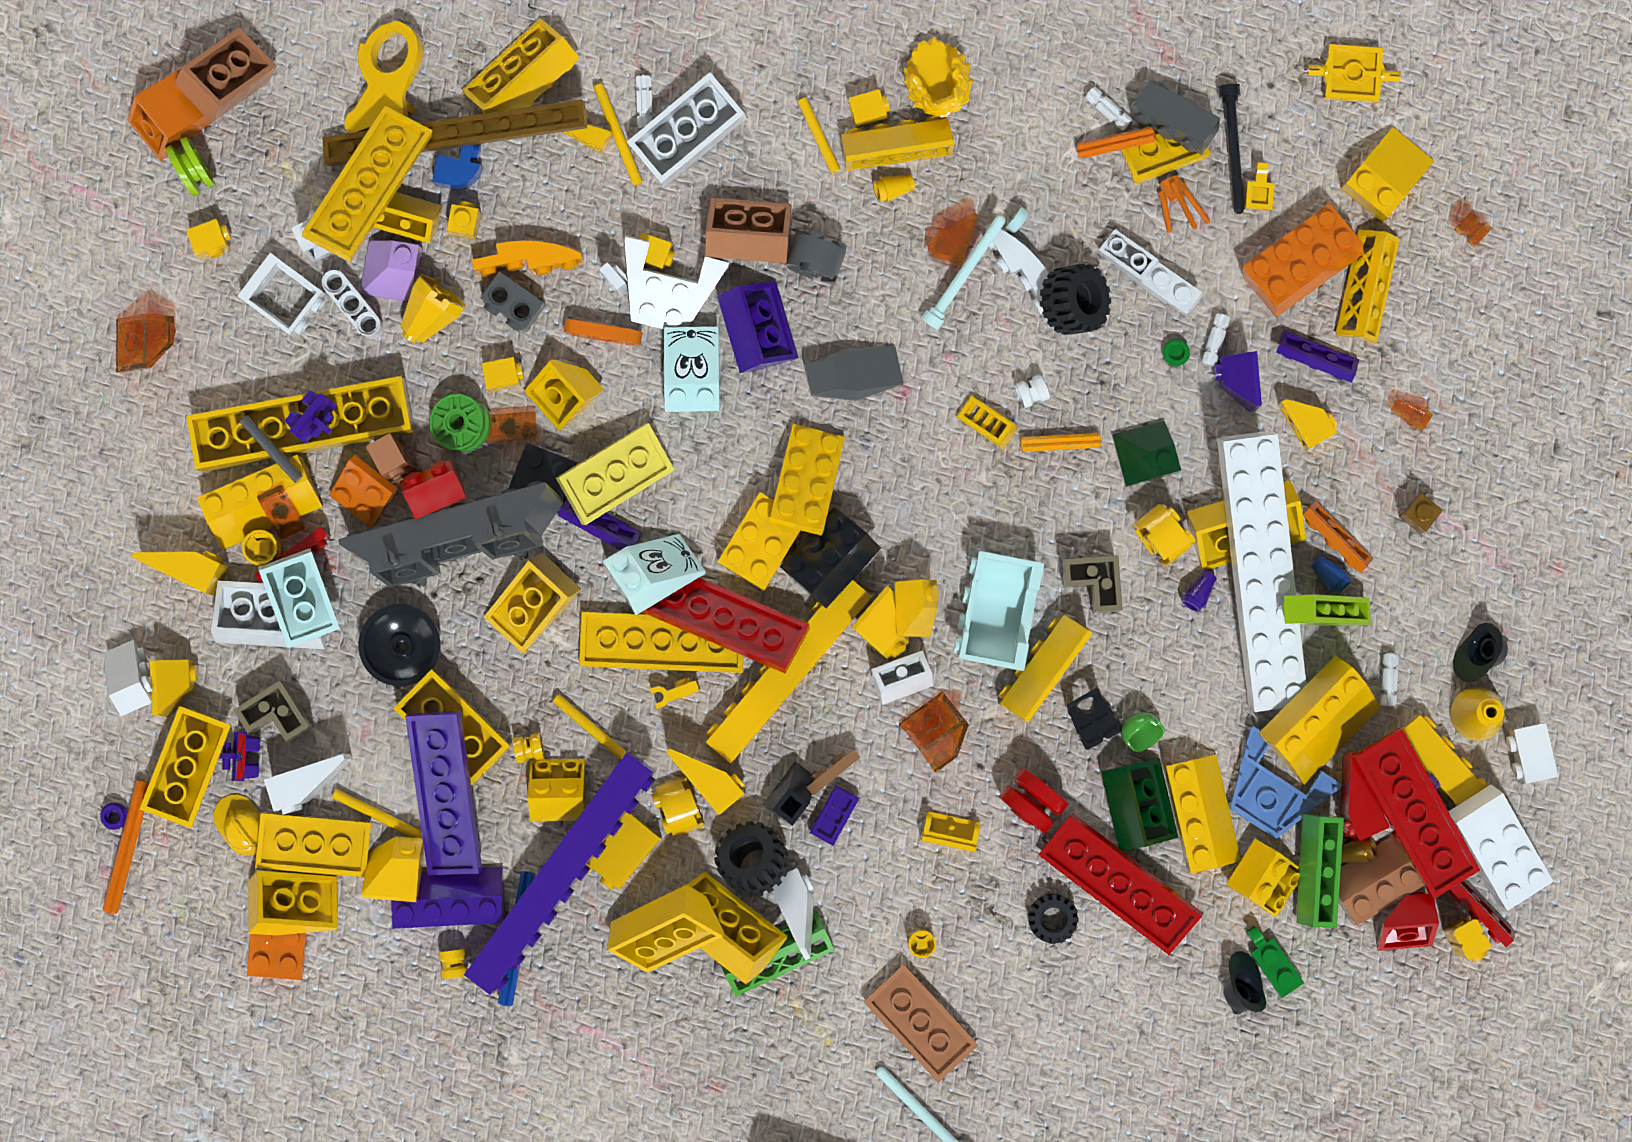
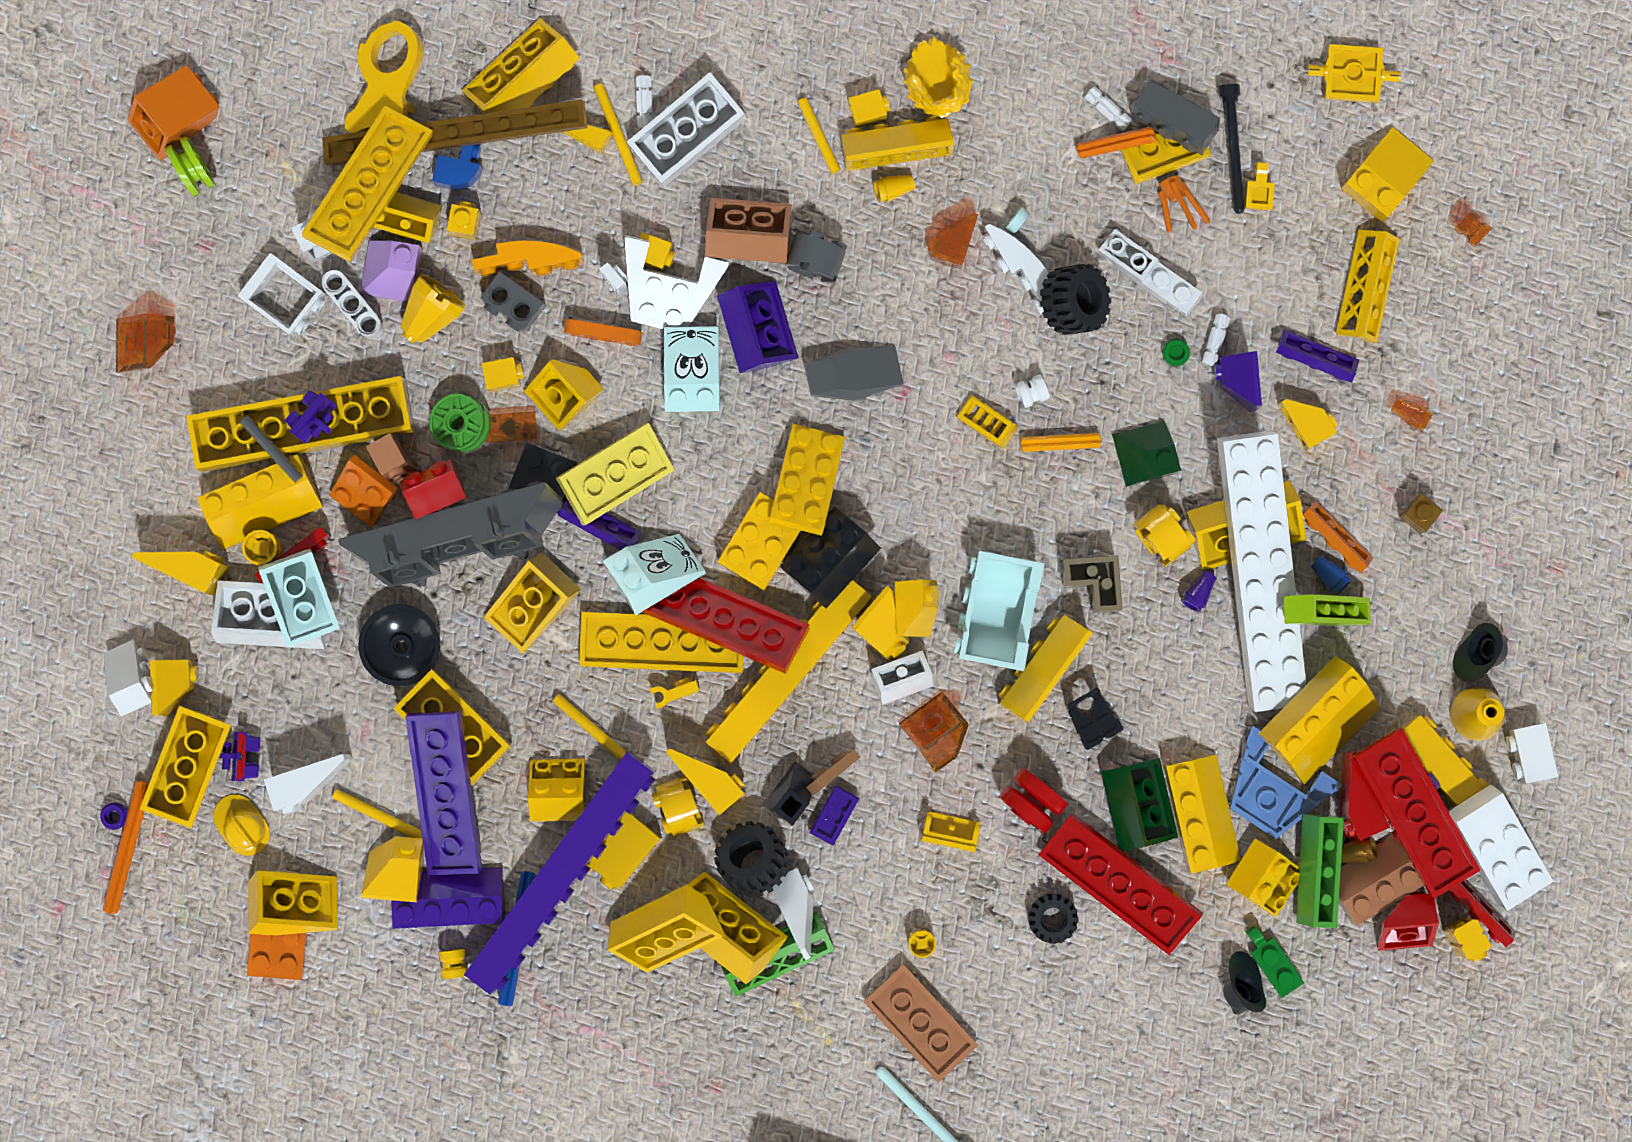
nougat brick [174,27,277,123] -> none
yellow brick [186,219,232,259] -> none
dark tan brick [234,680,314,742] -> none
yellow plate [255,812,371,877] -> none
clear orange tile [257,485,305,540] -> none
yellow wheel [512,732,545,764] -> none
light aqua piece [921,215,1005,330] -> none
bright green hair [1121,712,1165,752] -> none
orange brick [1242,203,1363,318] -> none
white axle [1381,653,1399,707] -> none

